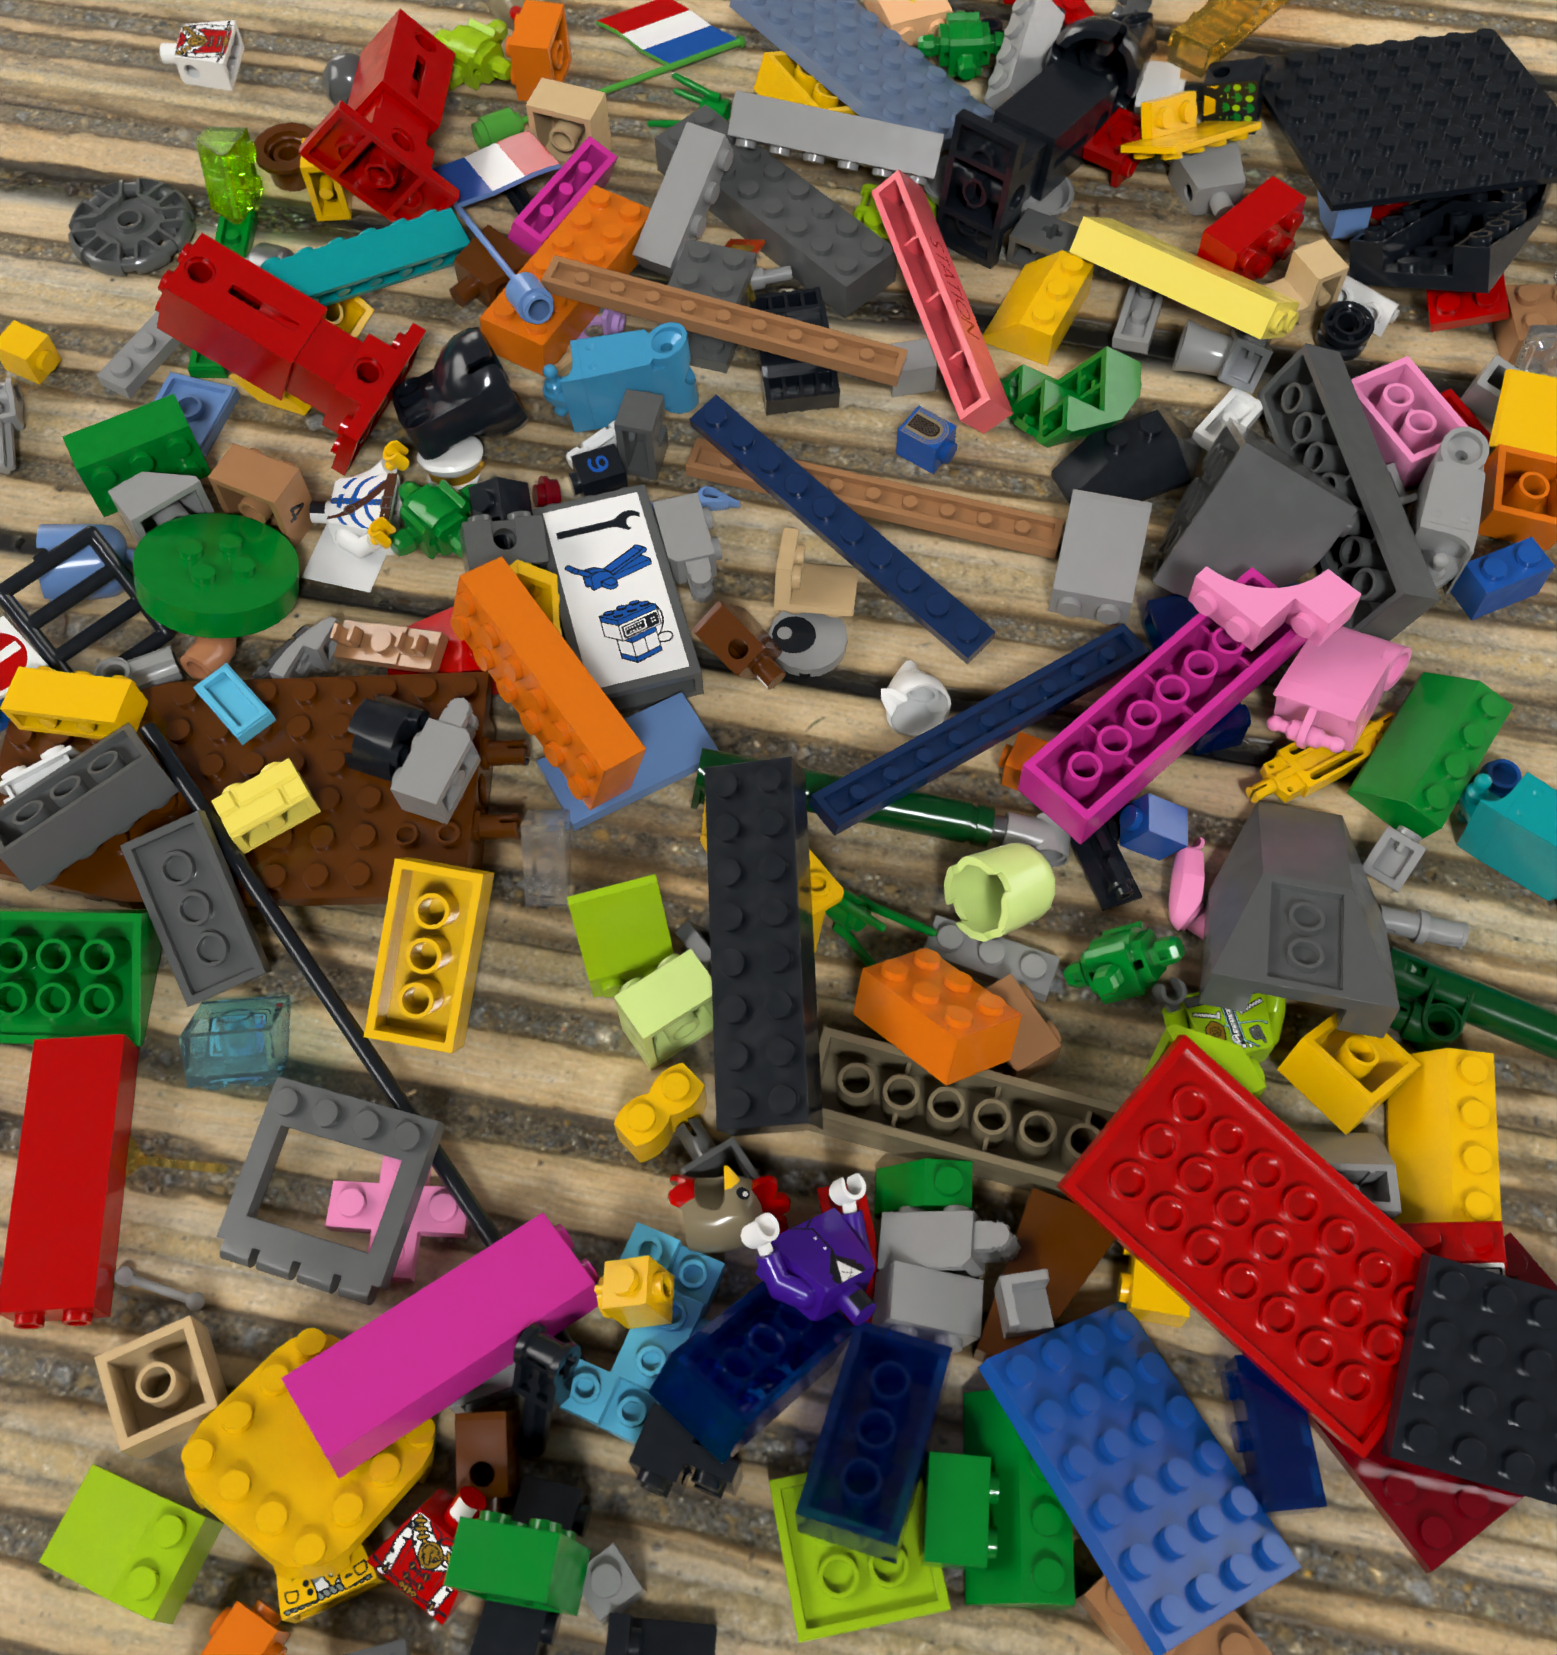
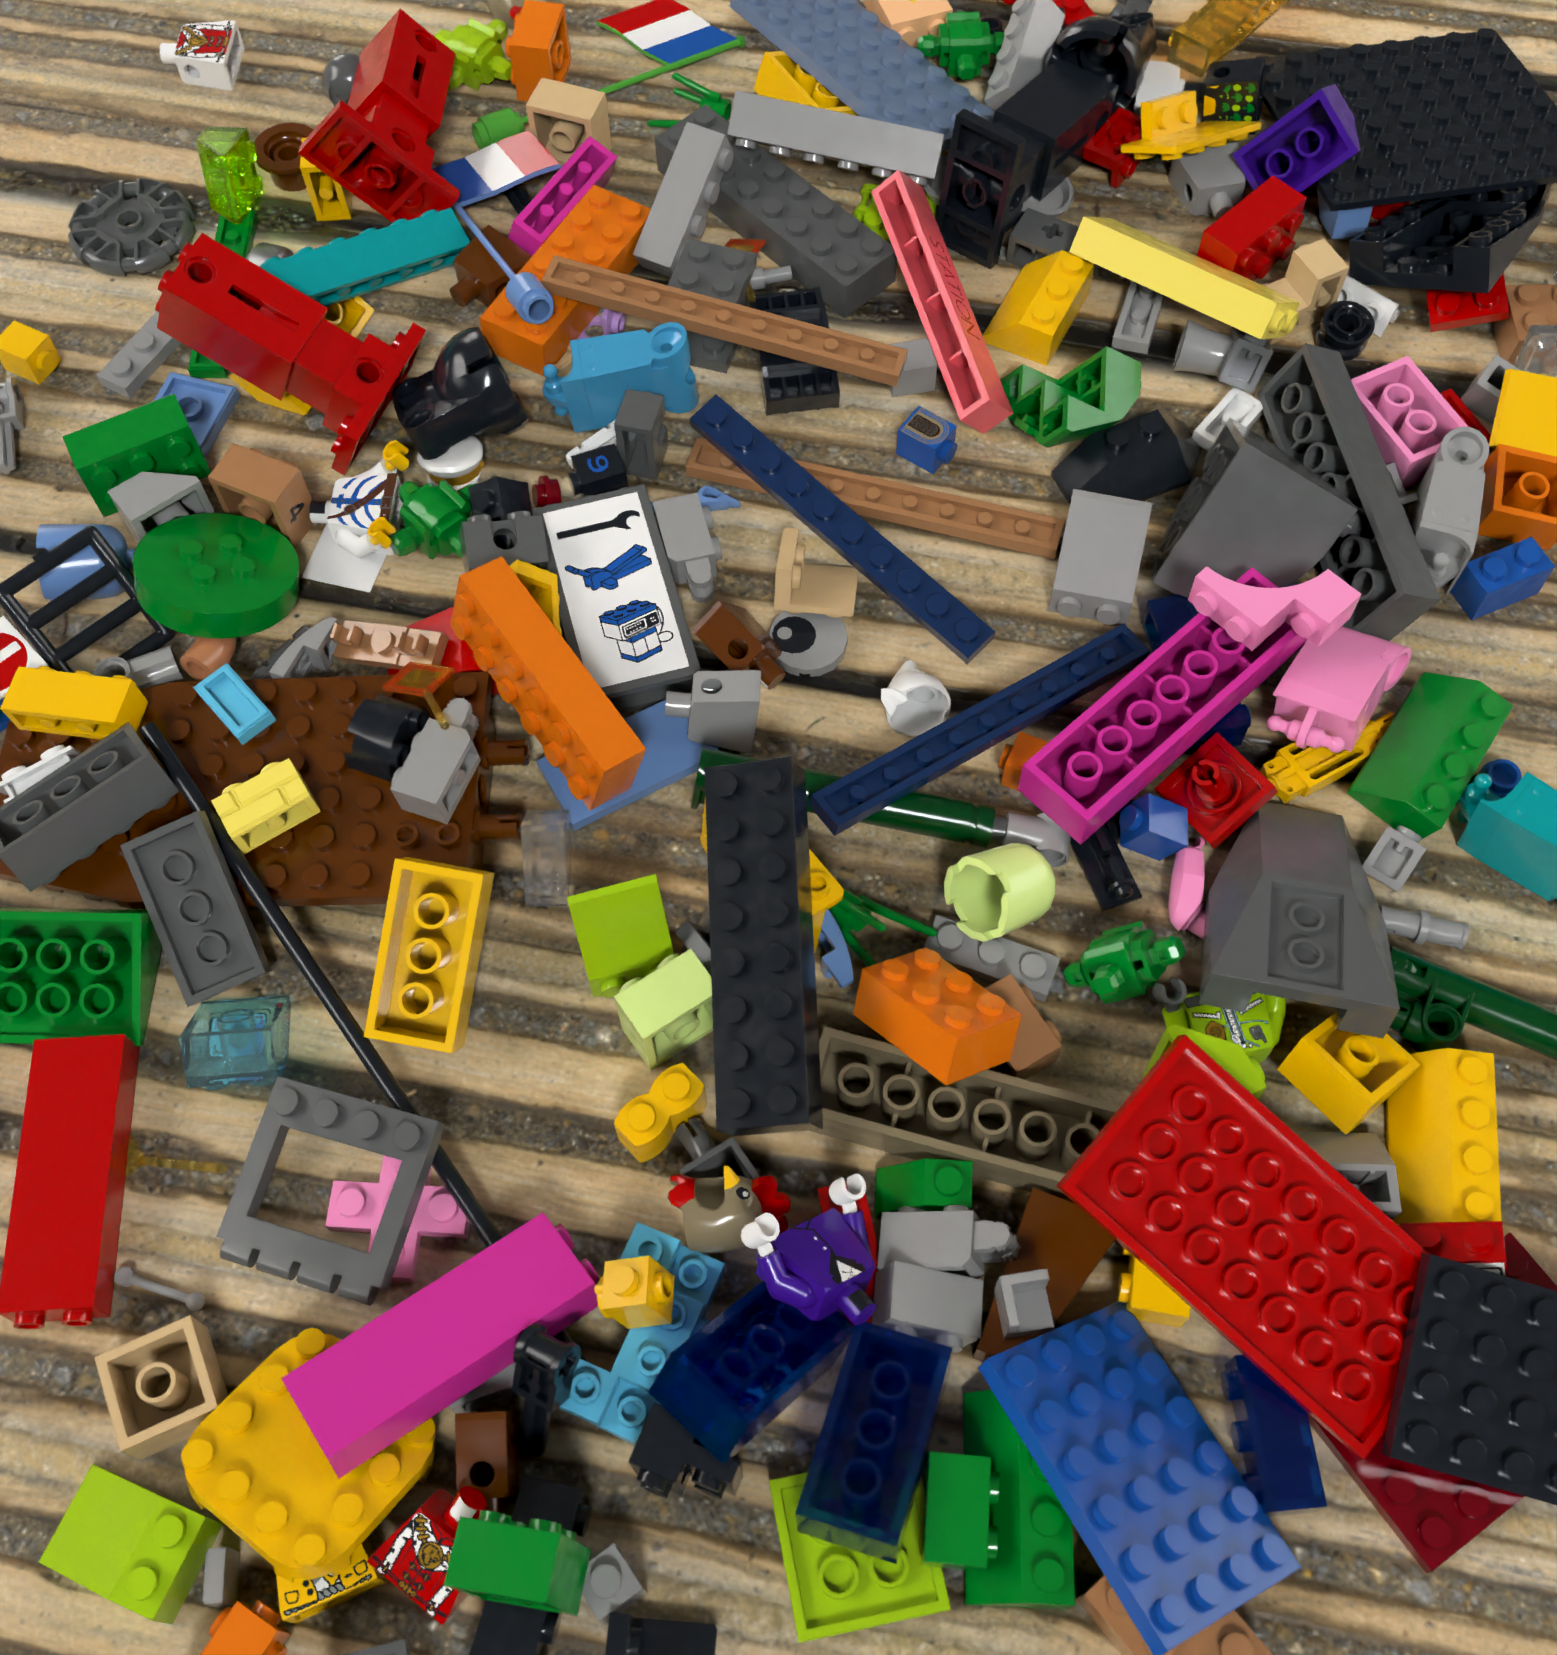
none -> light grey tile [202,1547,240,1608]
none -> clear yellow piece [382,662,455,730]
none -> light grey torso [664,670,761,753]
none -> medium blue slope [818,910,853,989]
none -> red plate [1154,732,1278,849]
none -> dark purple slope [1232,84,1361,193]

